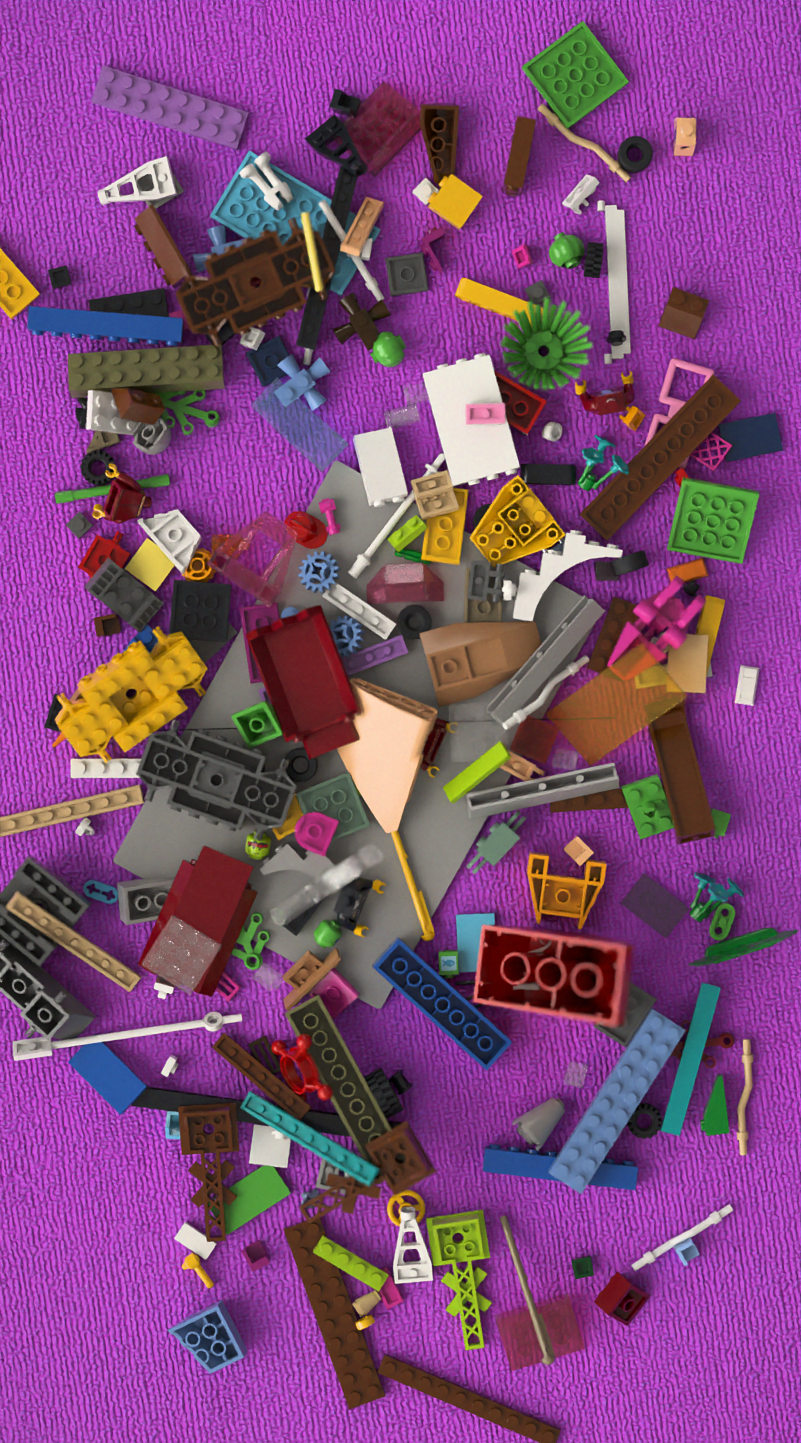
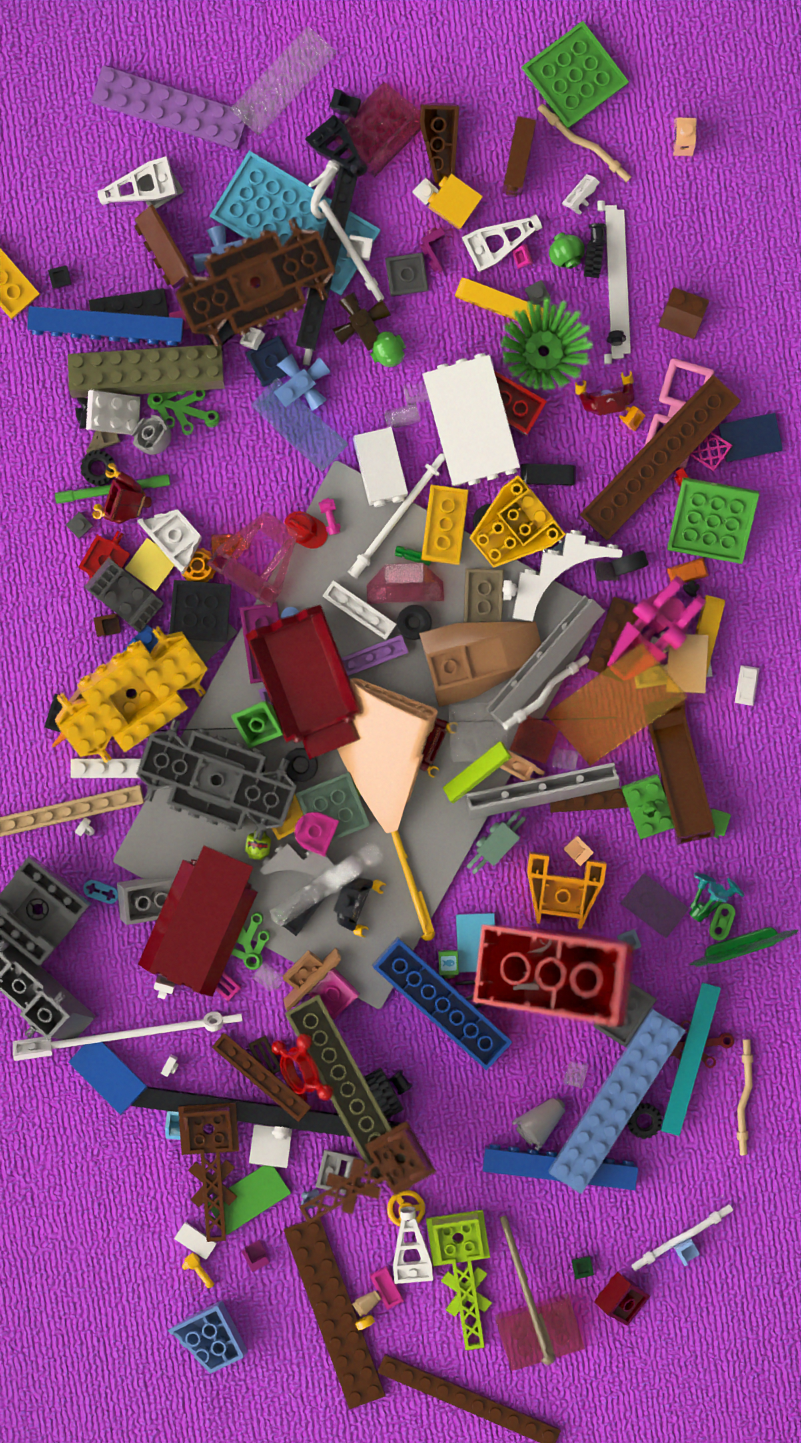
tan tile [6,891,141,992] -> none
reddish brown slope [111,388,165,425] -> none
clear plate [141,915,222,995] -> none
white piece [239,151,294,211] -> none
teal tile [240,1091,380,1186] -> none
medium blue gear [298,551,340,593] -> none
light yellow bar [301,212,323,291] -> none
lime plate [313,1235,389,1292] -> none
bright green head [314,919,342,948] -> none
medium blue gear [329,615,364,658] -> none
light nougat tile [341,197,384,256] -> none
lime plate [387,515,428,552] -> none
tan slope [411,470,459,520] -> none
bright pink plate [466,404,505,424] -> none
dark grey plate [467,560,505,603] -> none
white tile [542,422,562,442] -> none
teal plant [578,434,630,491] -> none
black tyre [617,136,653,173] -> none
green slope [700,1074,730,1136] -> none
none -> clear plate [231,26,337,135]
none -> white plant [309,160,340,219]
none -> white plate [462,214,542,273]
none -> black bush [589,223,606,244]
none -> sand blue plate [617,929,642,950]

